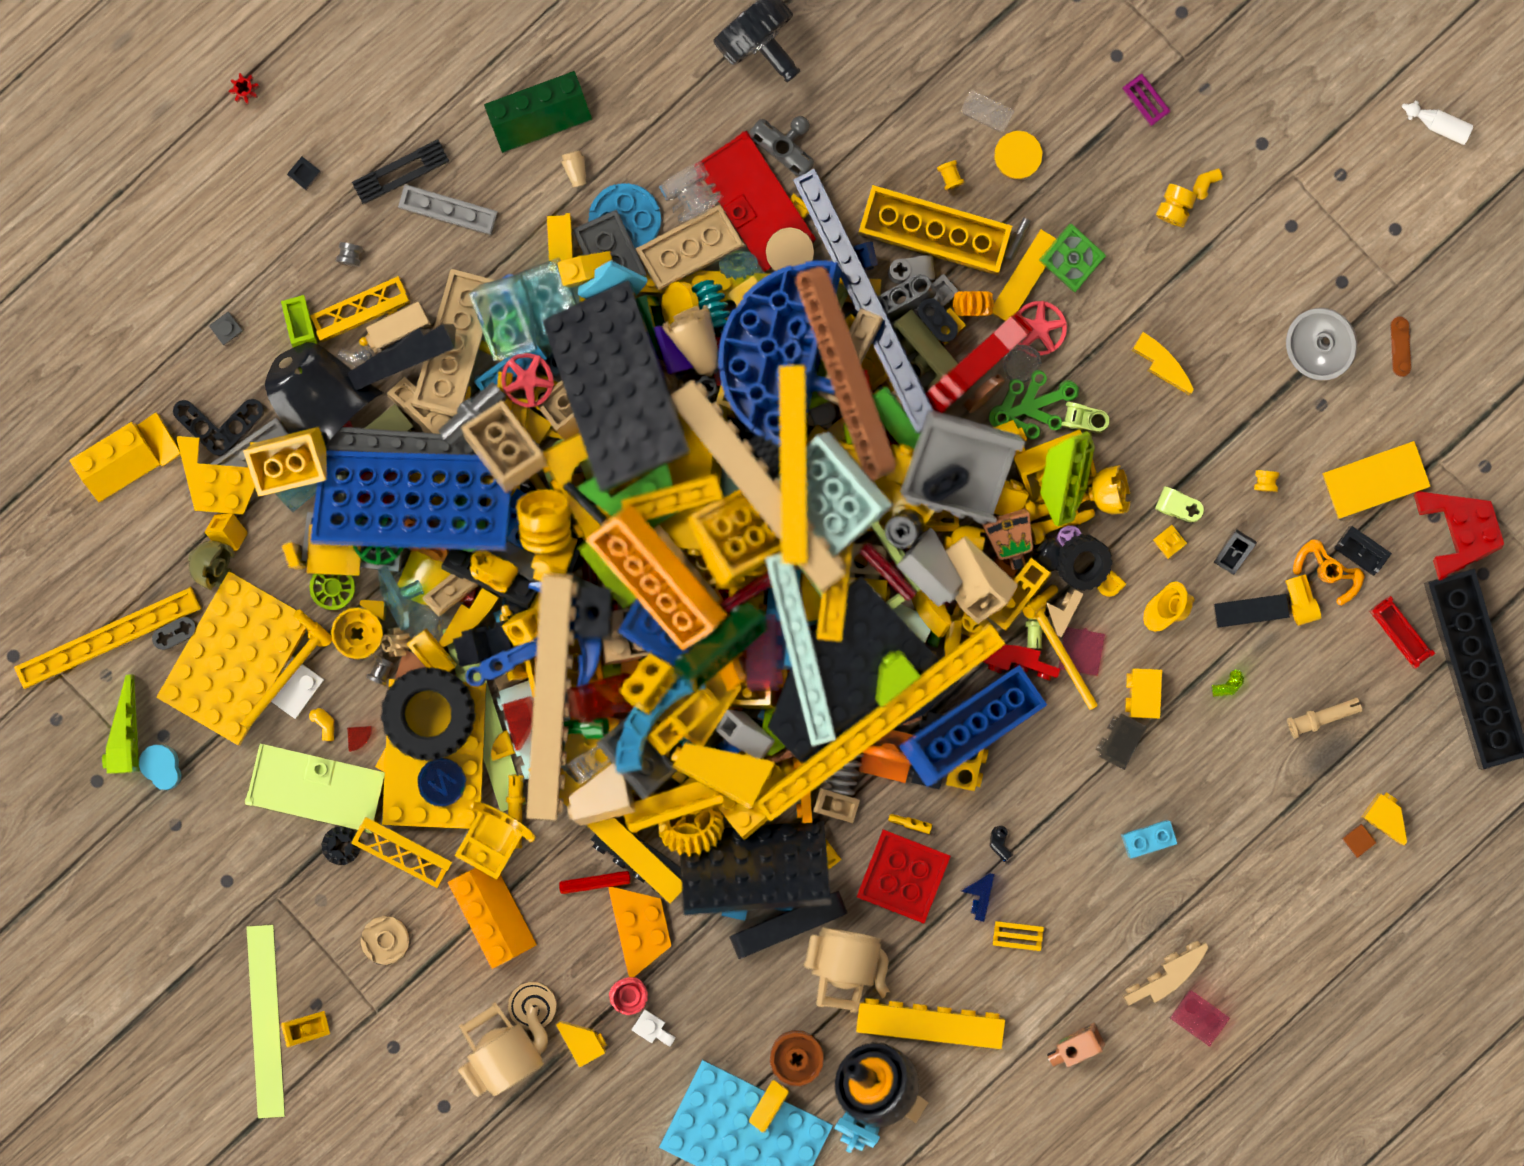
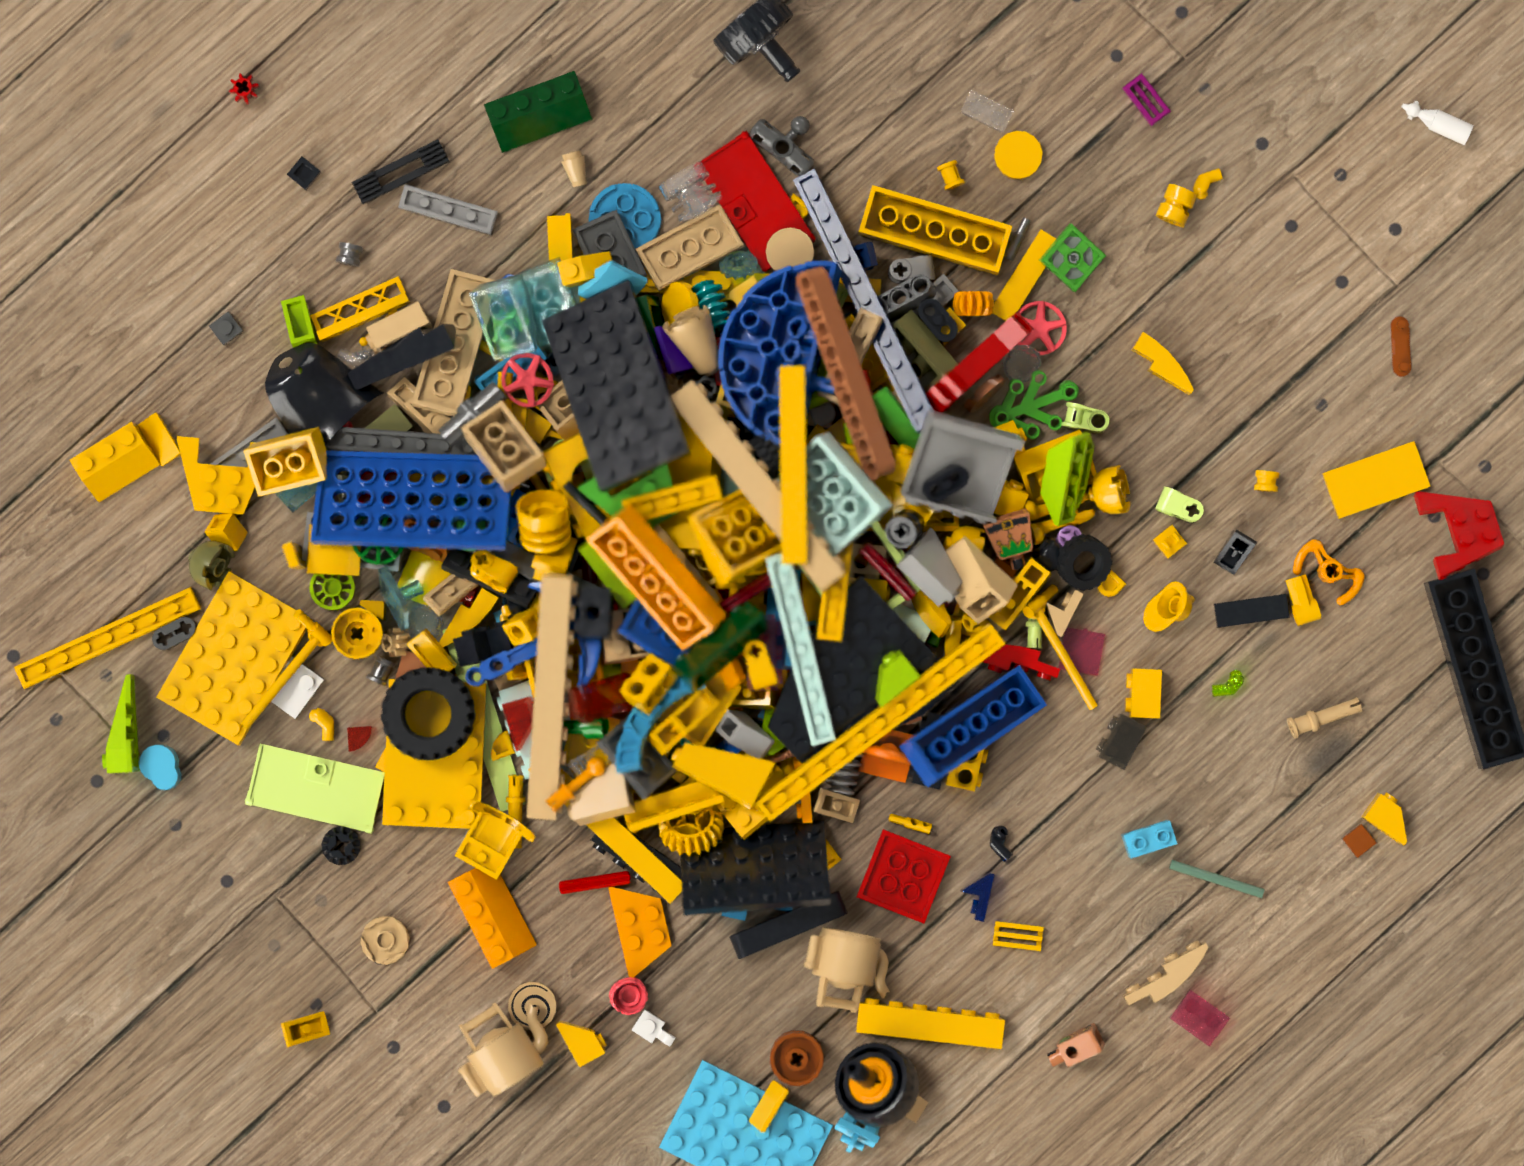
black beam [173,399,265,456] -> none
yellowish green sticker [247,925,285,1118] -> none
yellow fence [351,817,452,888] -> none
clear blue tile [417,758,466,806] -> none
light grey dish [1286,308,1357,380] -> none
black hinge [1334,526,1392,576] -> none
red container [1369,596,1436,669] -> none
none -> light orange pin [545,757,606,812]
none -> yellow piece [744,640,778,690]
none -> sand green bar [1169,860,1265,898]

